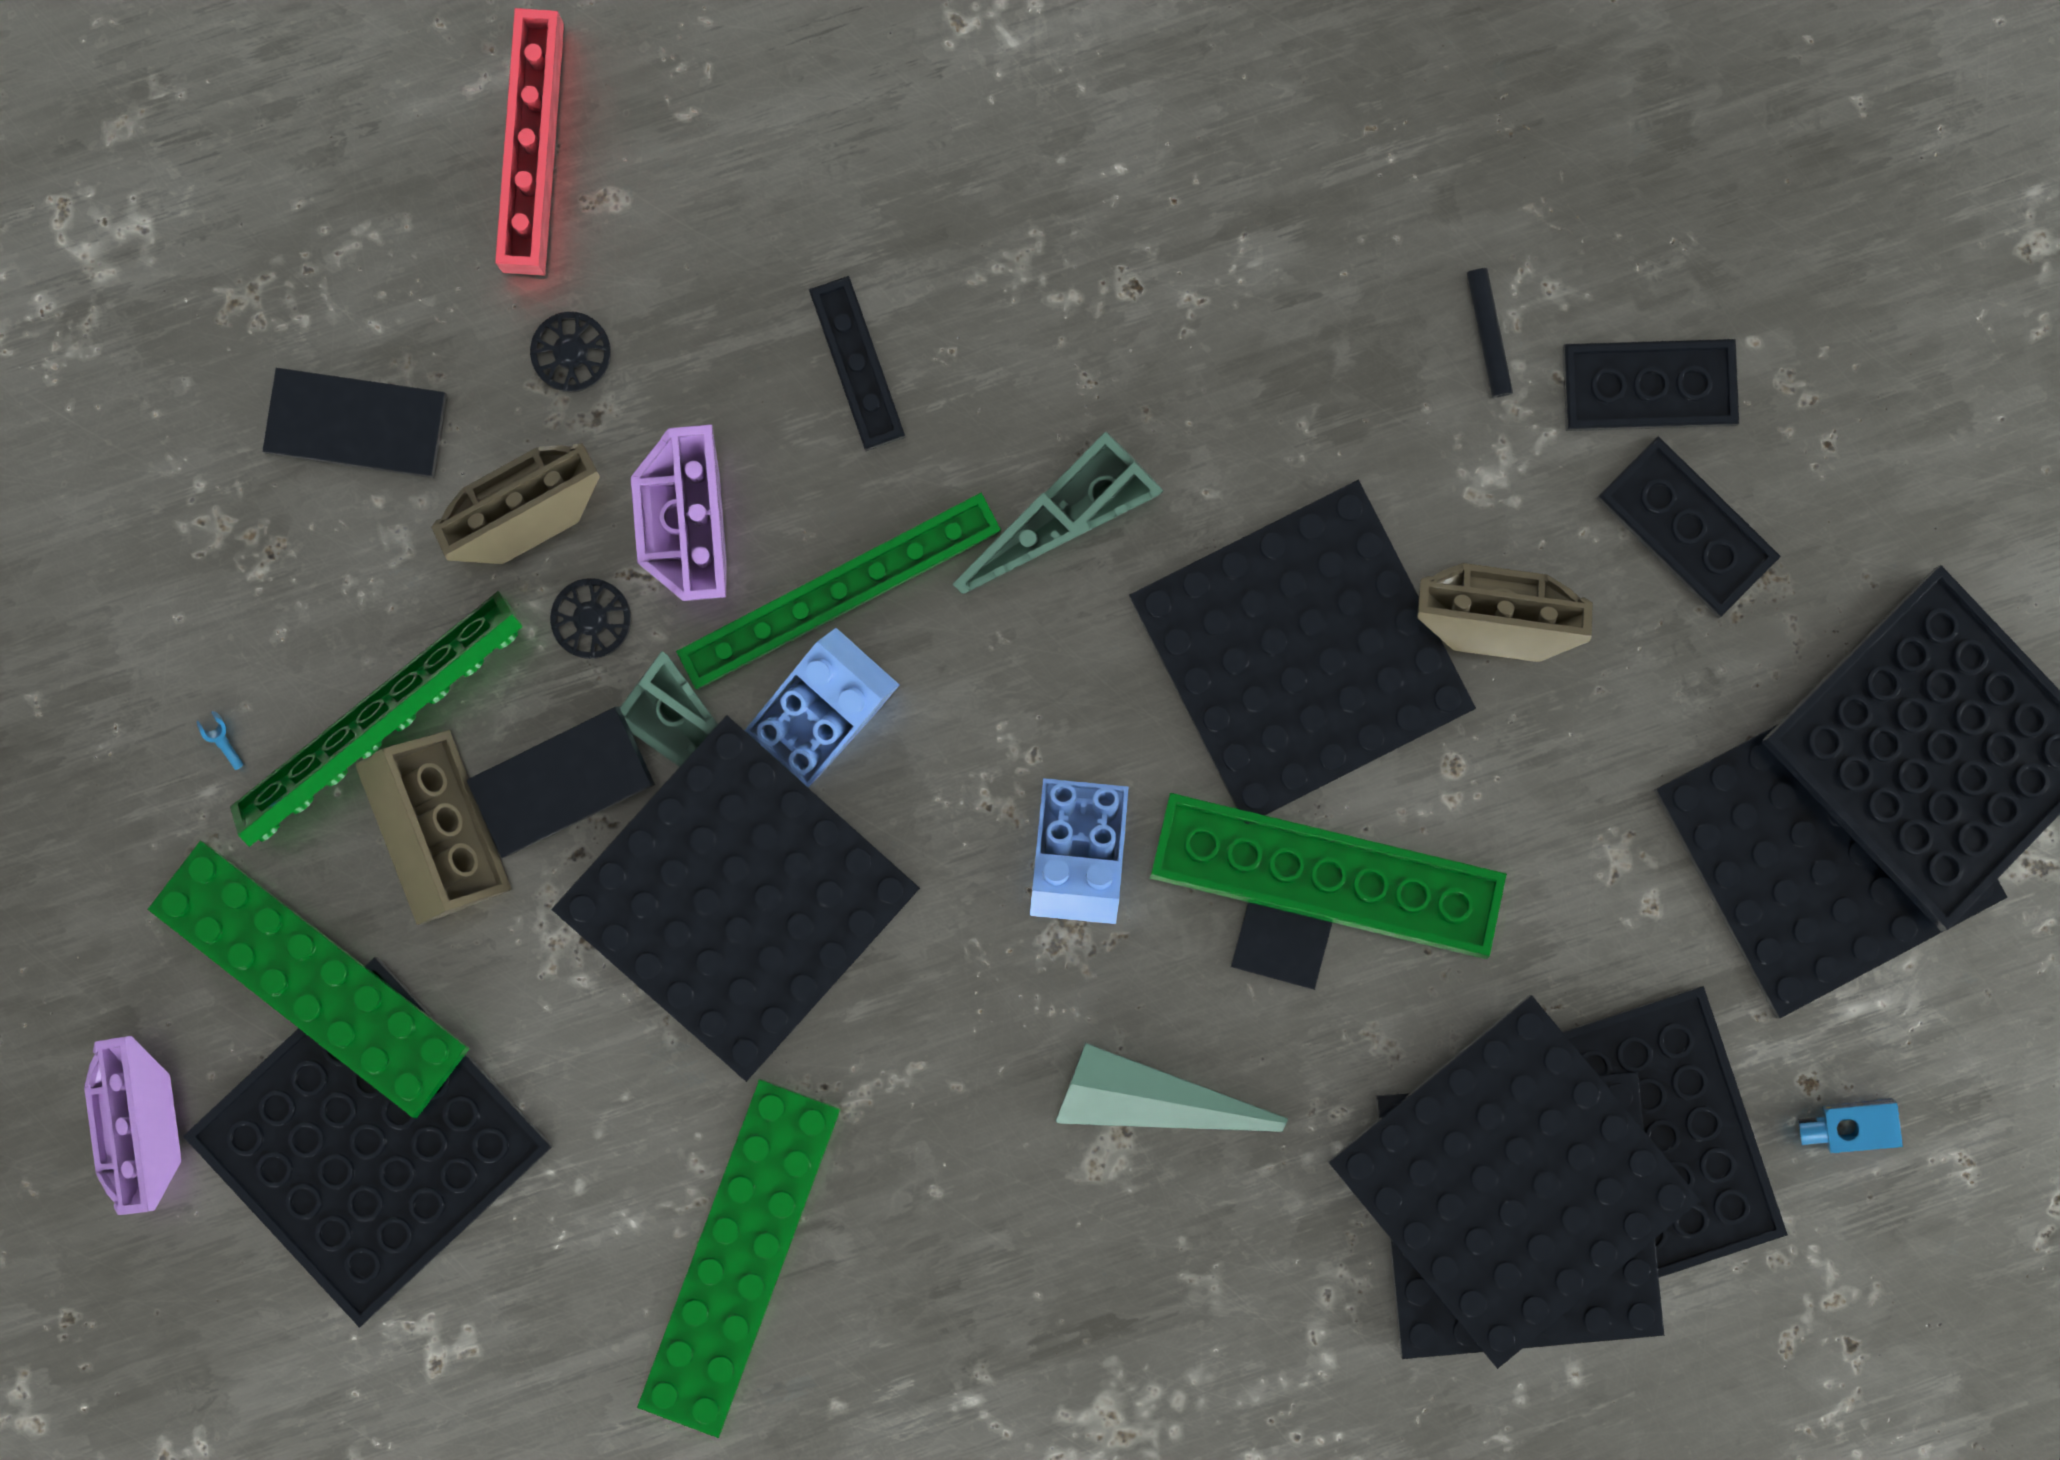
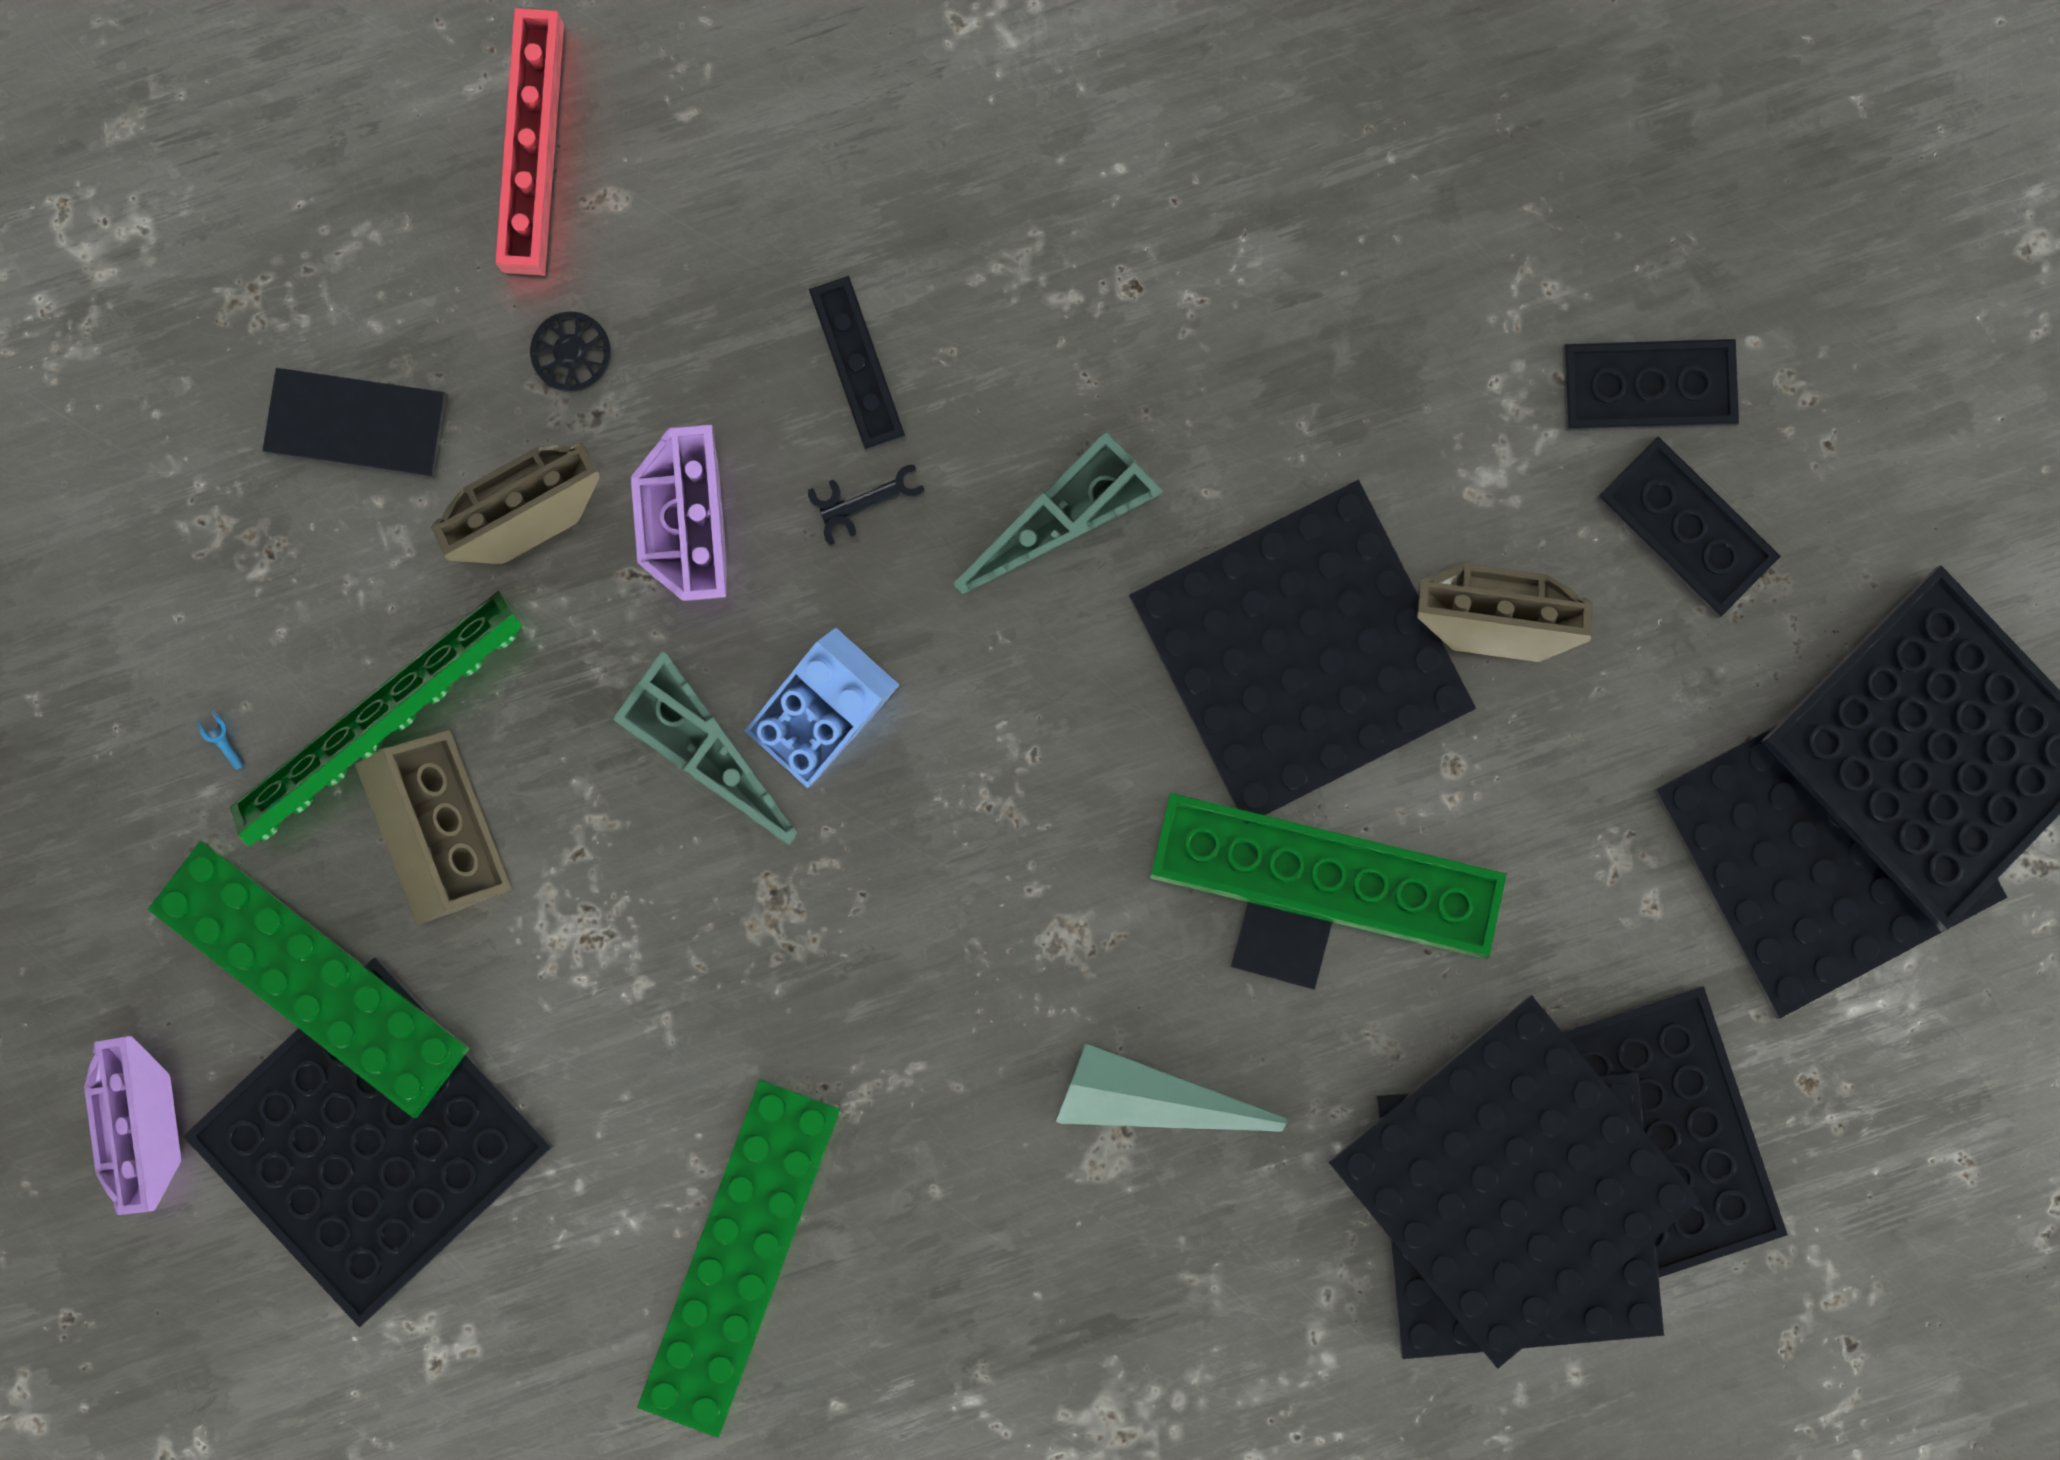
black tile [466,706,655,858] -> none
black wheel [550,578,631,659] -> none
black plate [551,715,920,1082] -> none
green plate [676,492,1001,690] -> none
light blue slope [1030,778,1129,924] -> none
black piece [1467,268,1513,398] -> none
dark azure torso [1798,1098,1903,1153] -> none
none -> black bar [808,465,925,547]

